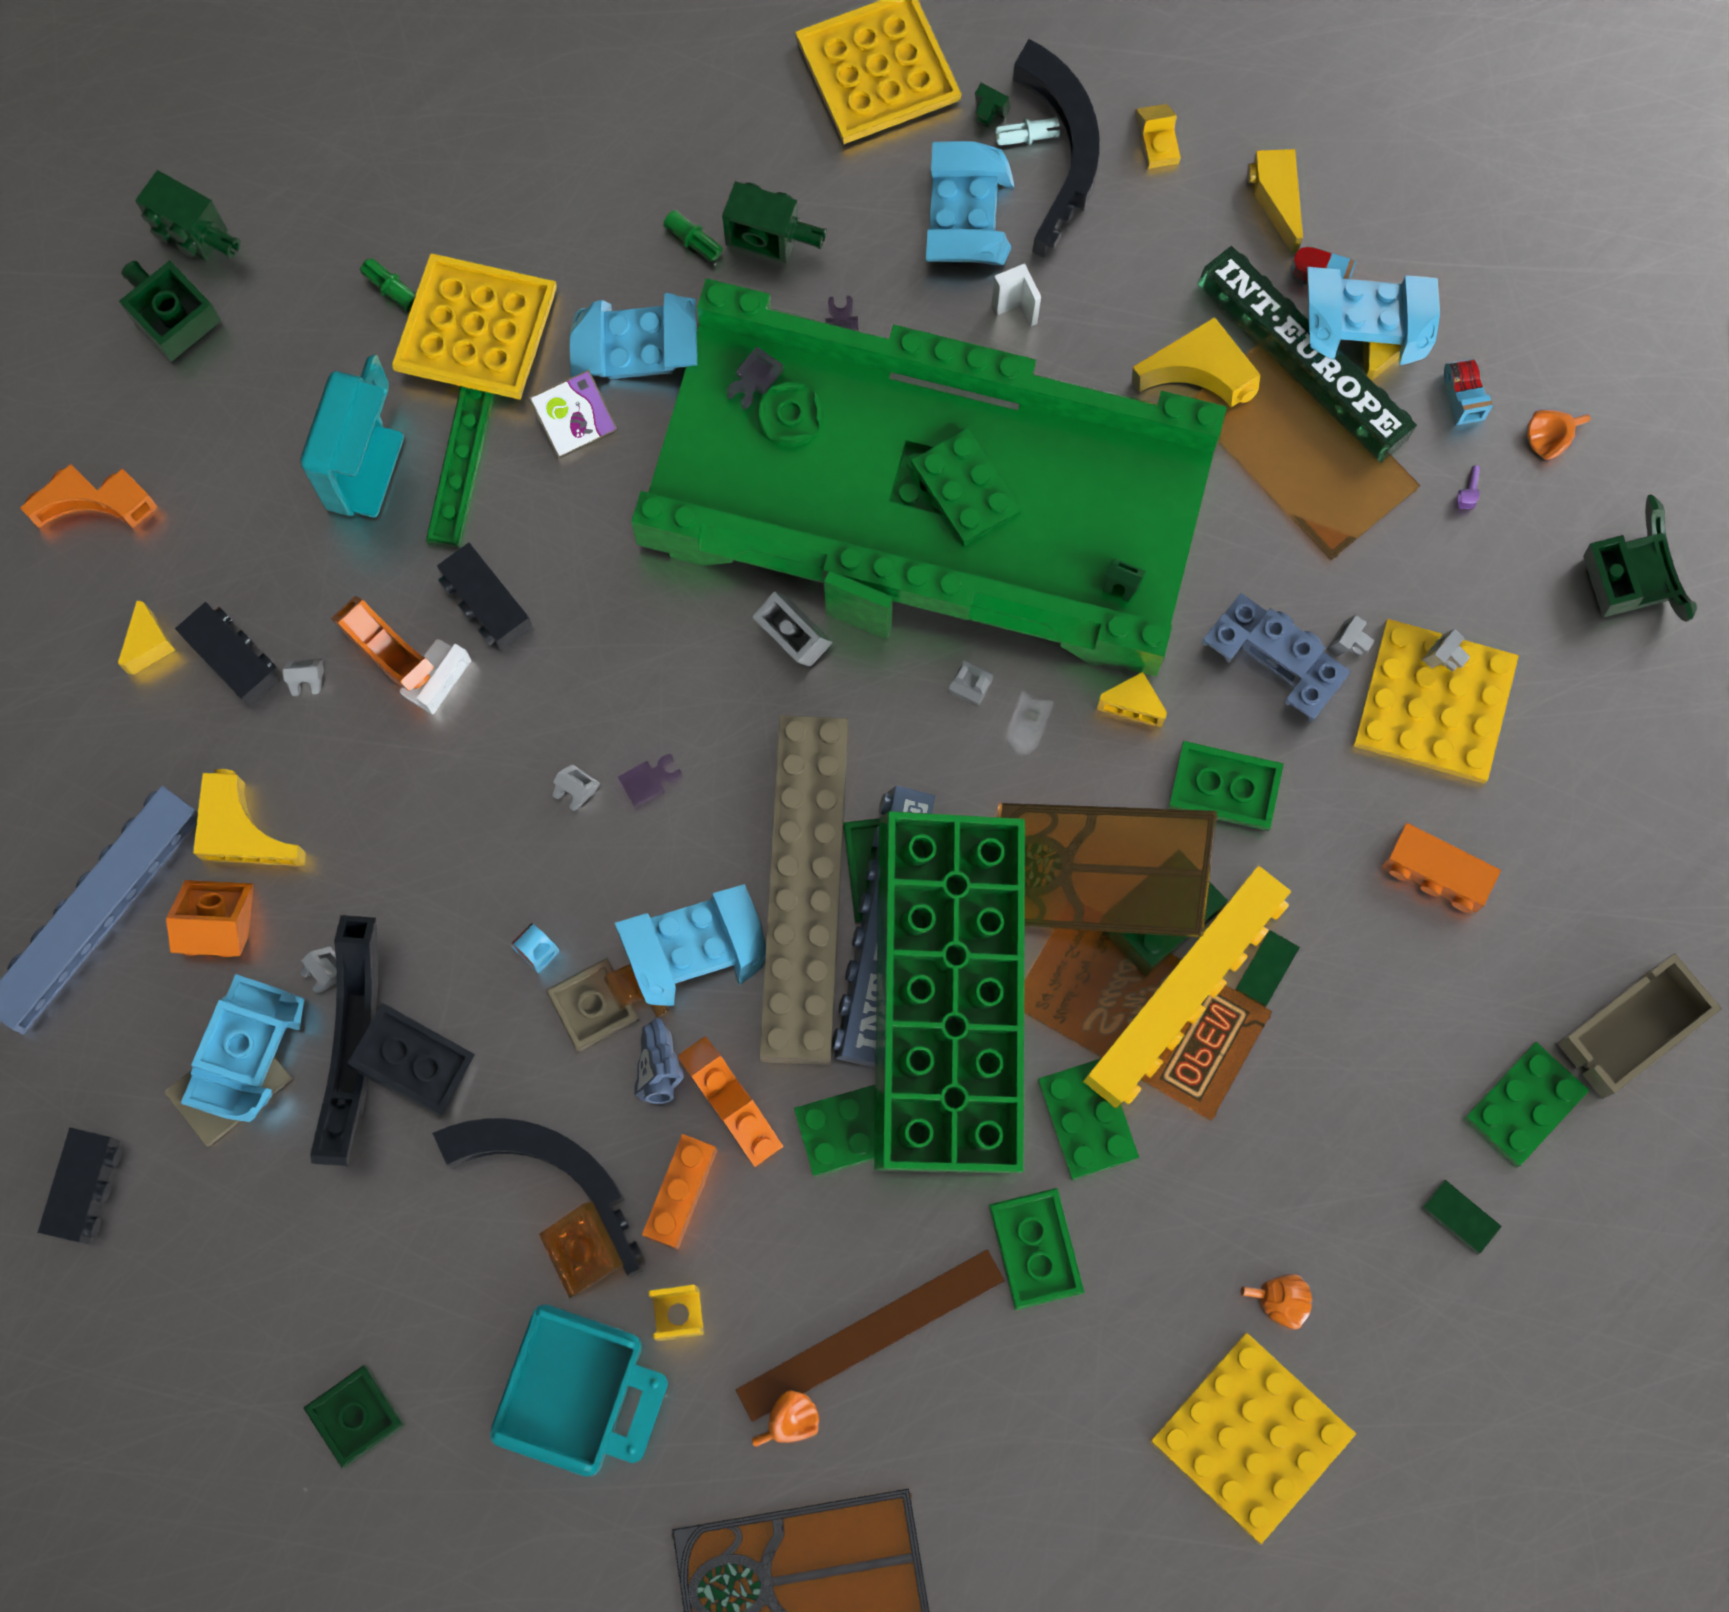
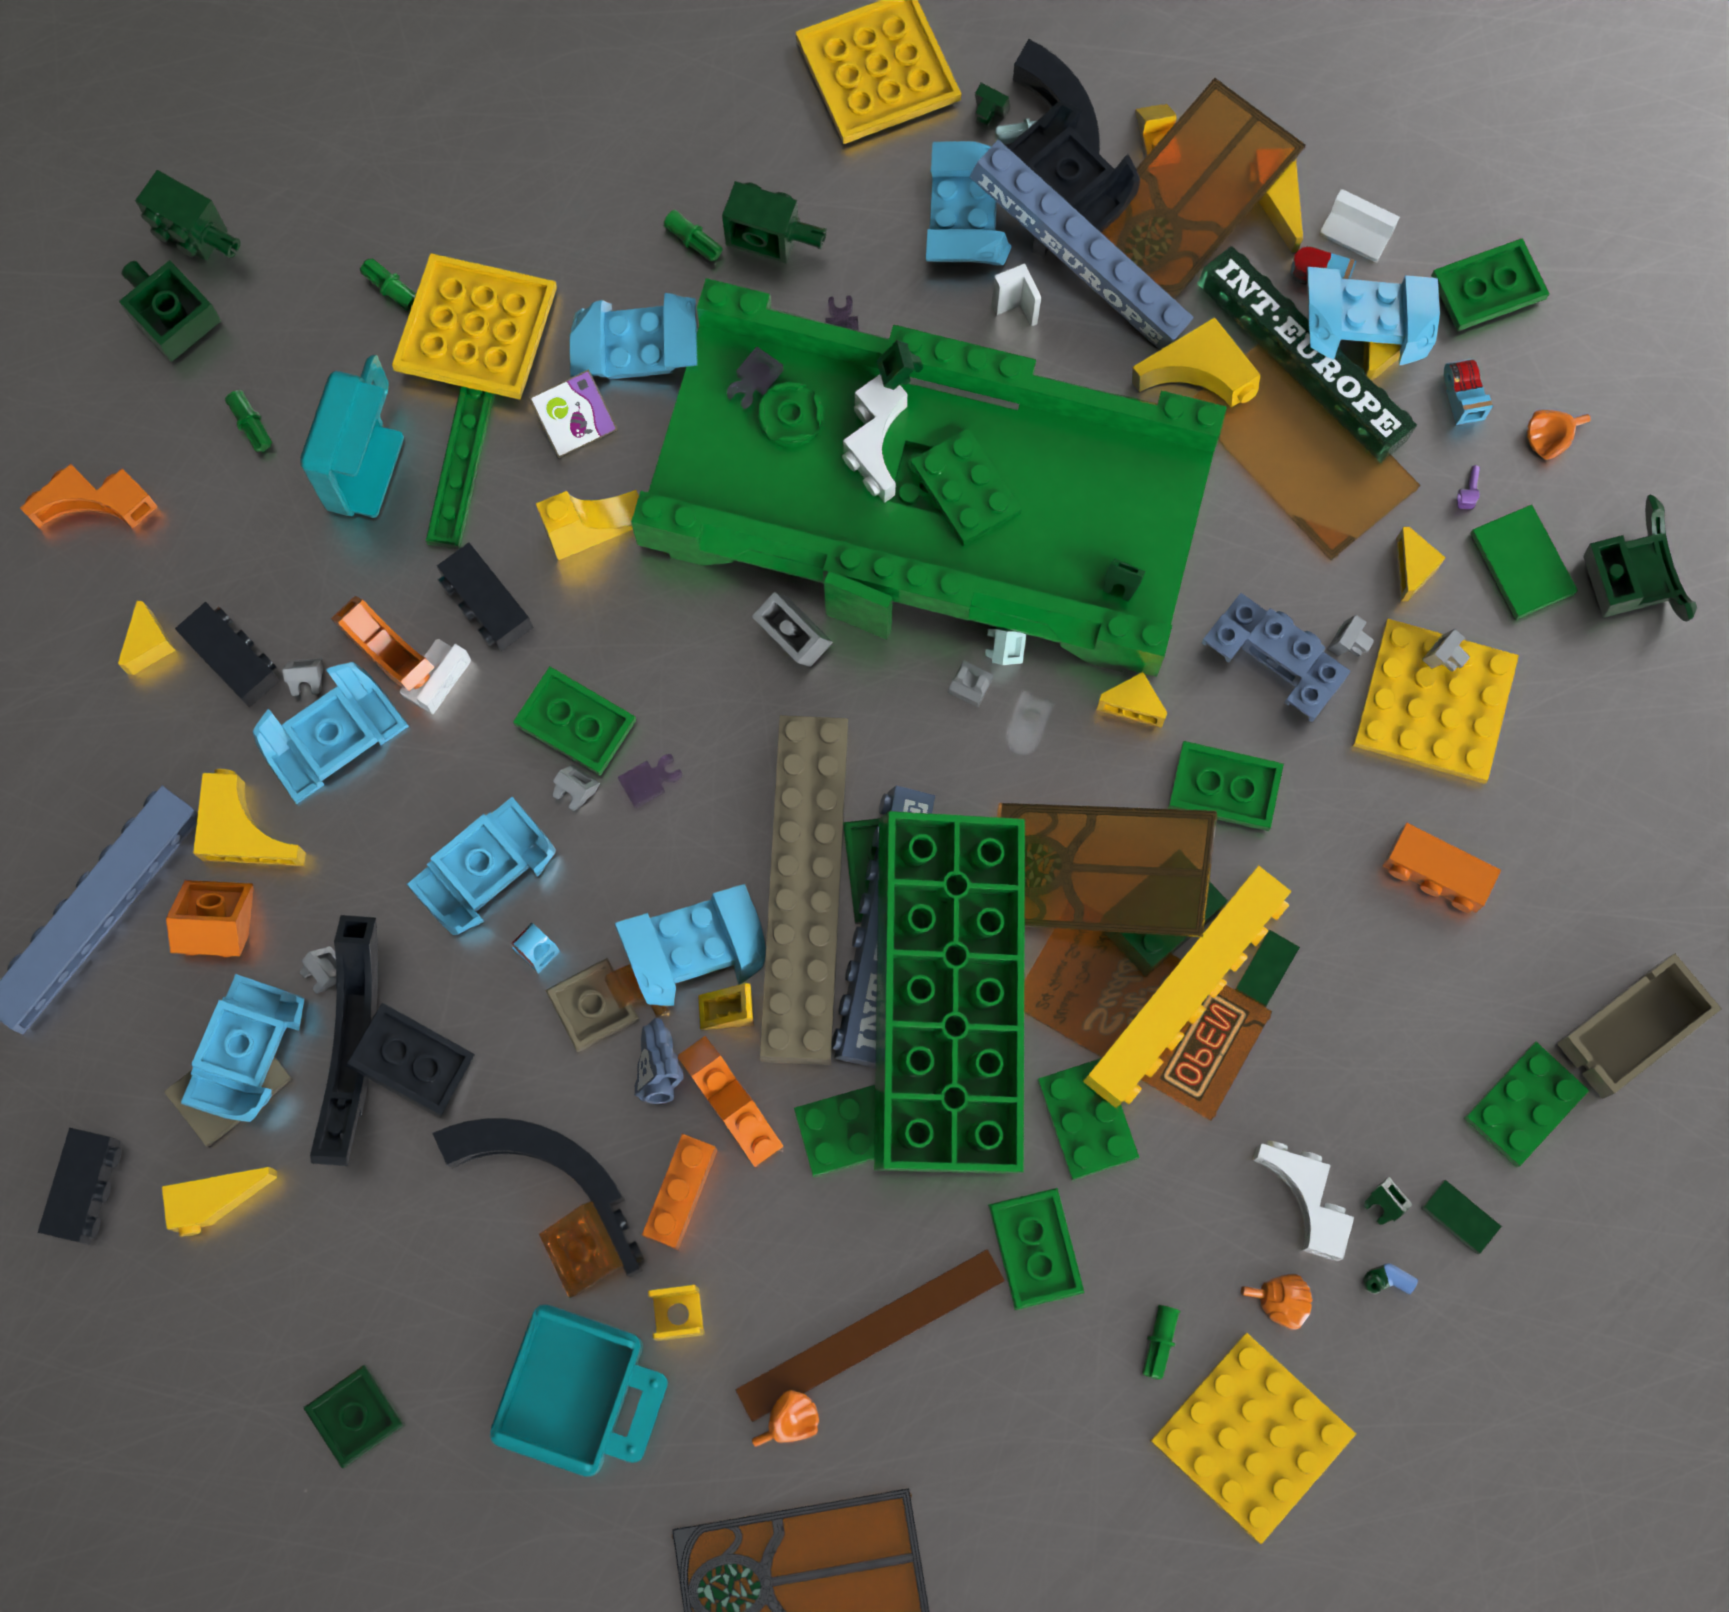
none -> yellow slope [162,1167,277,1236]
none -> green axle [225,390,272,452]
none -> medium azure piece [253,662,409,805]
none -> medium azure piece [407,797,556,935]
none -> green plate [513,666,637,776]
none -> yellow arch [535,490,639,560]
none -> yellow slope [698,983,754,1030]
none -> white arch [842,375,908,503]
none -> dark green tile [877,340,923,390]
none -> sand blue brick [969,139,1194,350]
none -> light aqua tile [985,628,1026,665]
none -> black piece [1007,101,1140,233]
none -> clear orange piece [1102,78,1306,300]
none -> green axle [1142,1305,1181,1379]
none -> white arch [1253,1141,1354,1261]
none -> white panel [1320,189,1400,262]
none -> arm [1363,1263,1418,1295]
none -> dark green tile [1364,1177,1412,1225]
none -> yellow slope [1396,527,1446,602]
none -> green plate [1431,238,1550,331]
none -> green tile [1470,504,1578,620]

